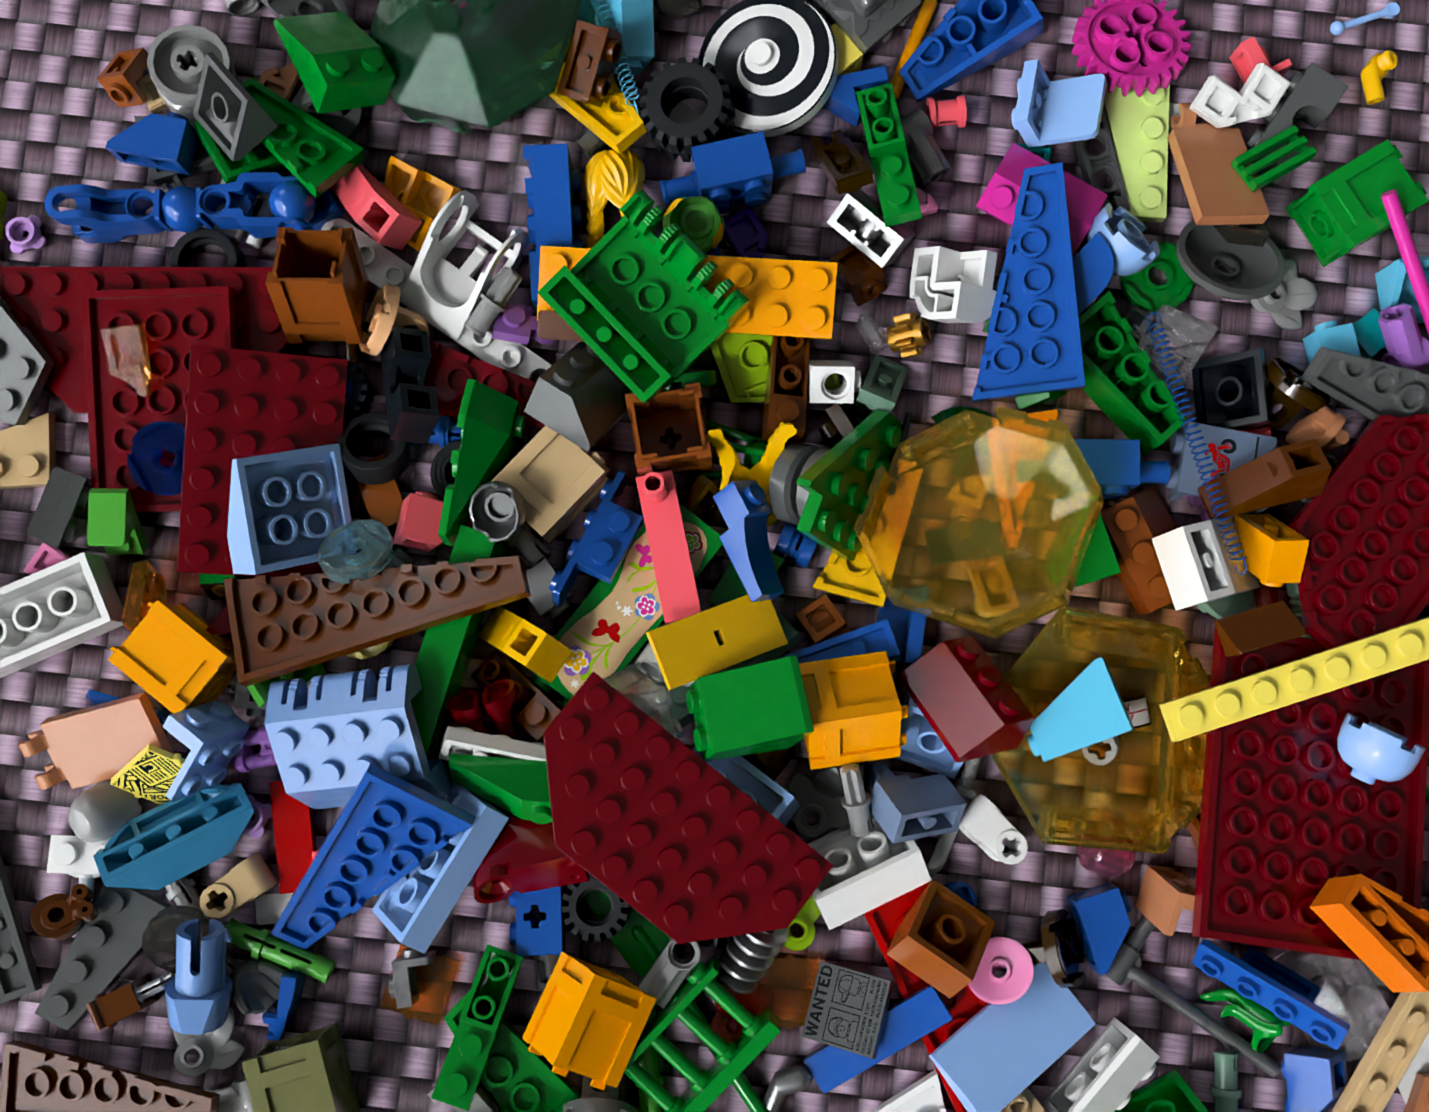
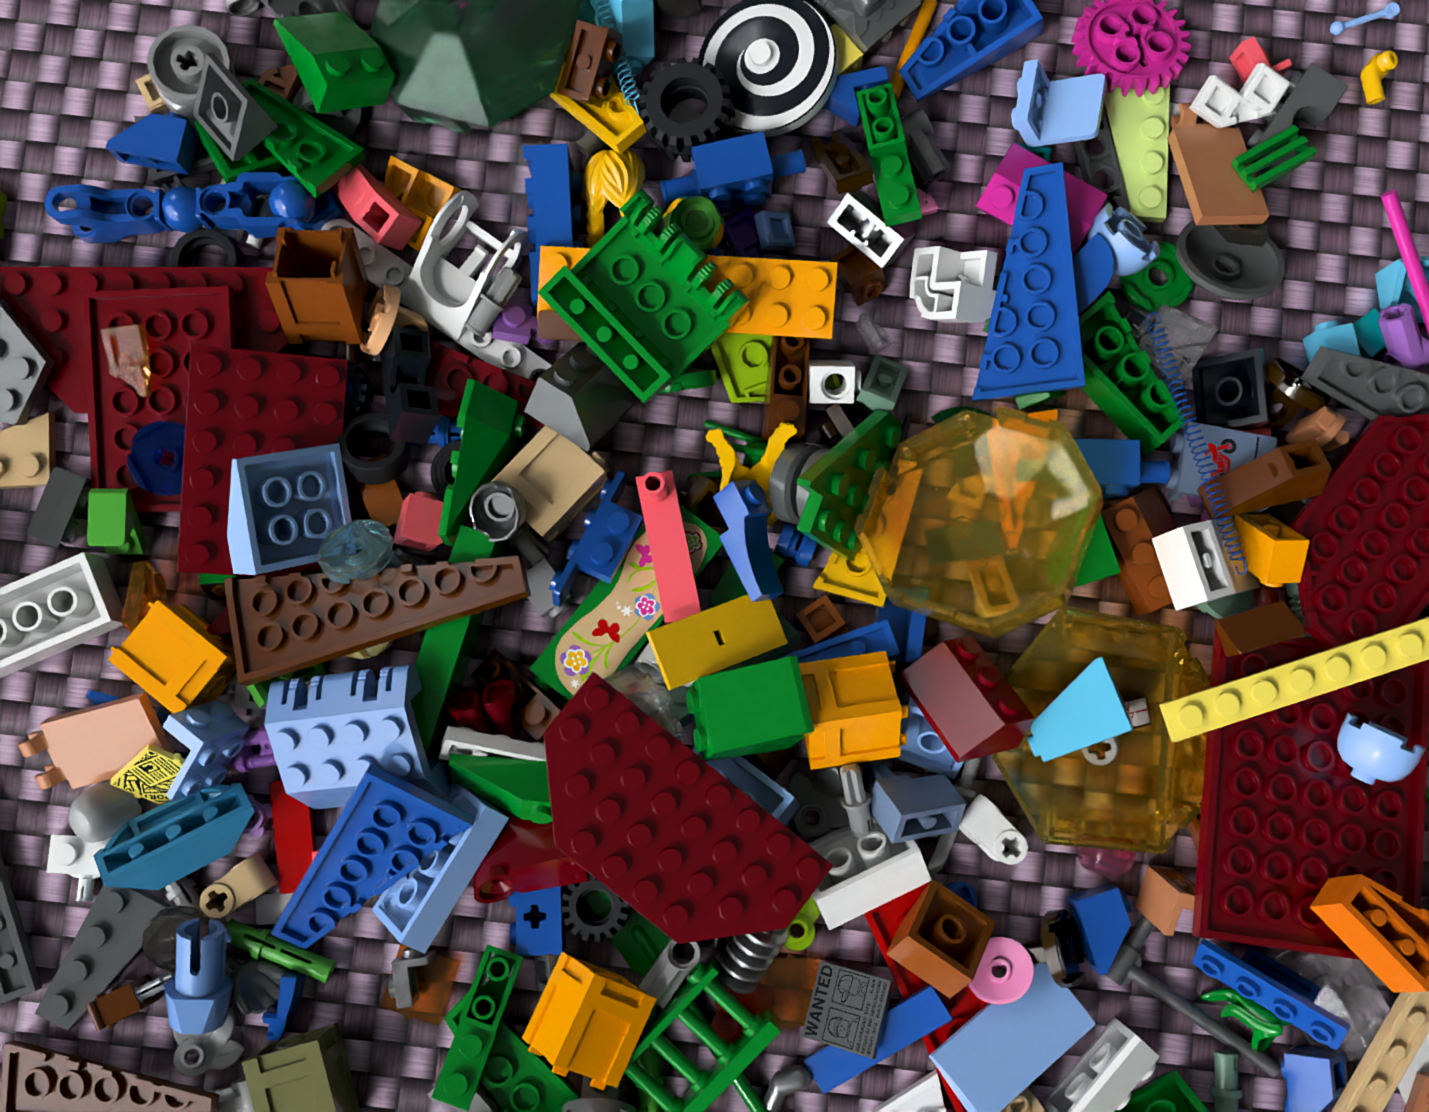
lavender plate [6,215,46,254] -> none
bright pink tile [23,543,73,575] -> none
reddish brown piece [30,884,99,940] -> none
dark orange bracket [97,47,148,108] -> none
yellow slope [478,606,572,683] -> none
dark orange container [625,382,712,477] -> none
pearl gold gear [886,312,931,358] -> none
coral bush [925,95,967,131] -> none
light grey plate [1250,259,1318,330] -> none
green container [1285,139,1429,268] -> none
none -> medium blue tile [754,211,796,251]

